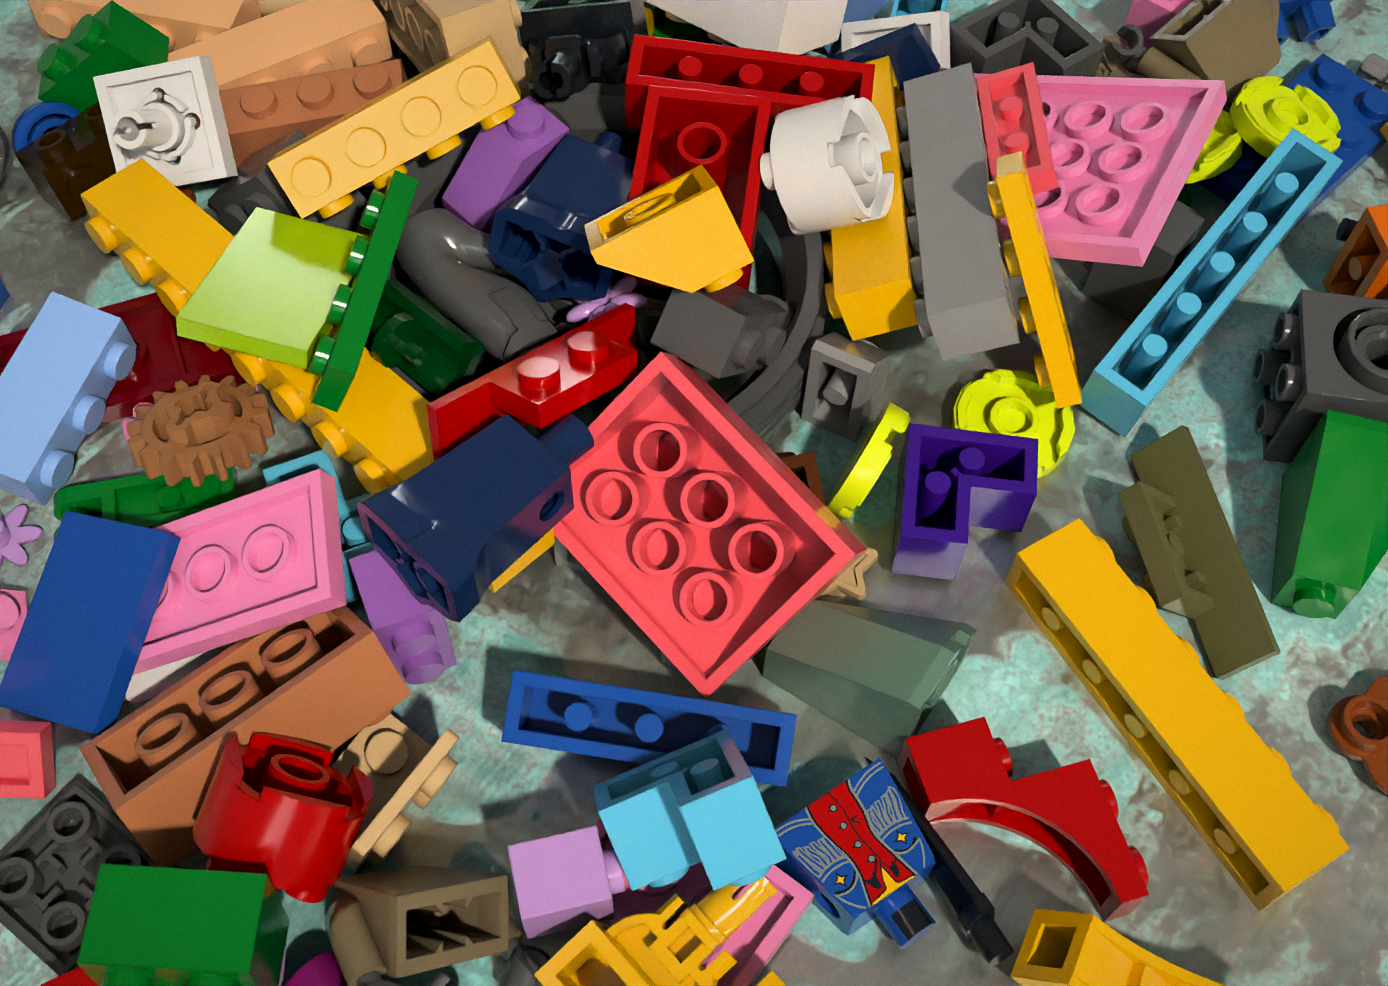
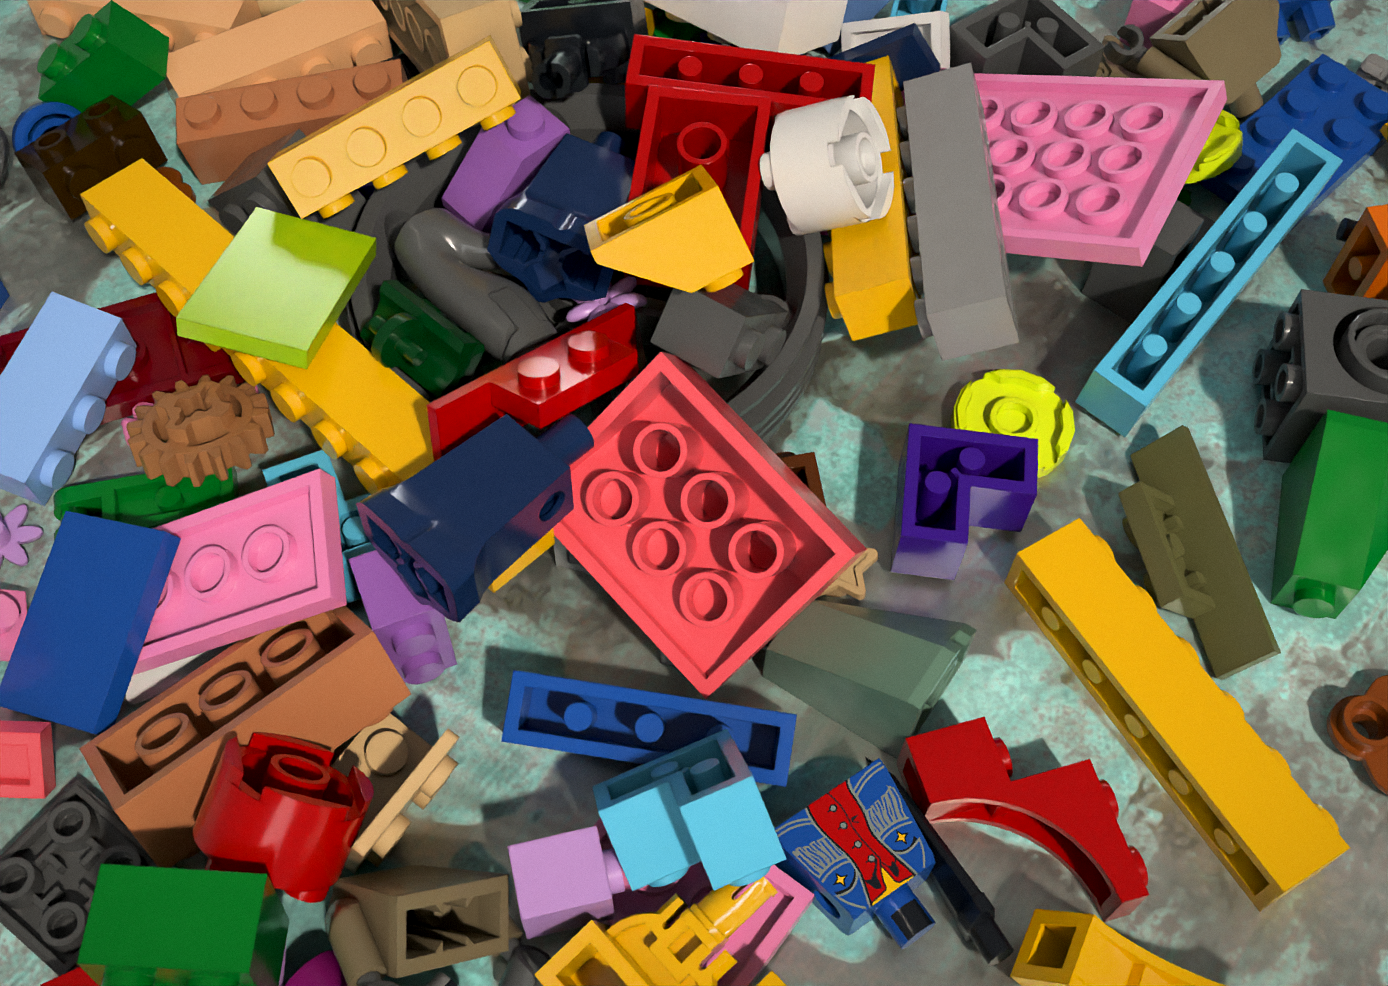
white plate [93,56,238,187] -> none
green plate [308,170,419,412] -> none
light grey slope [801,331,893,442] -> none
neon yellow tile [826,401,910,522] -> none
coral plate [976,62,1059,196] -> none
yellow plate [987,151,1082,409] -> none
neon yellow tile [1230,76,1341,158] -> none

